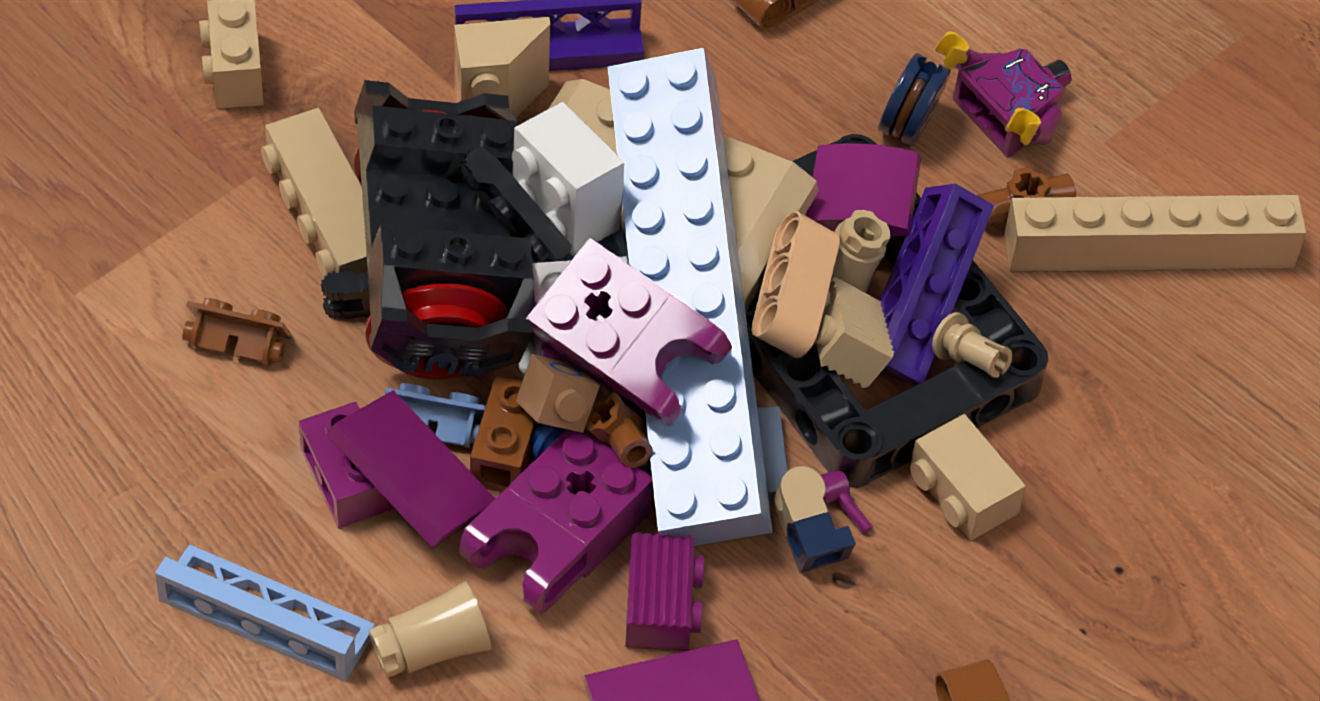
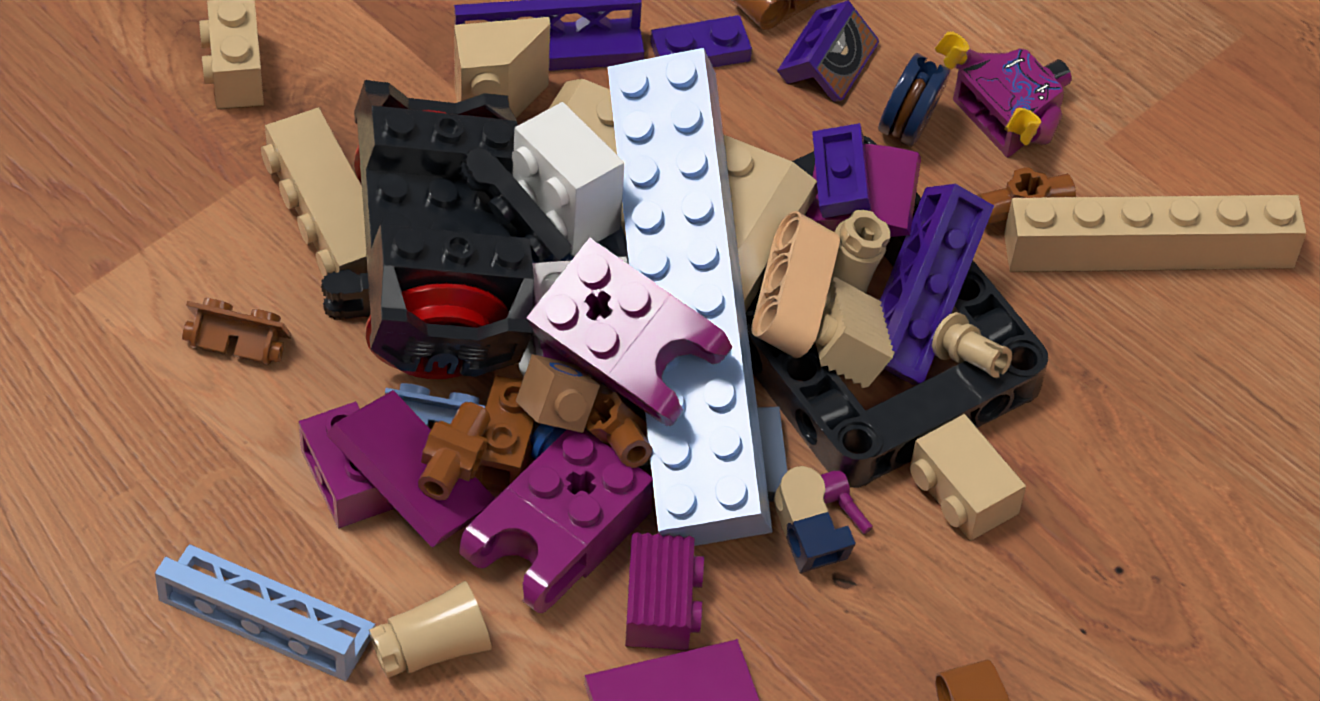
none -> dark orange axle [418,402,491,500]
none -> dark purple plate [650,15,752,67]
none -> panel [777,0,879,102]
none -> dark purple plate [812,123,871,218]

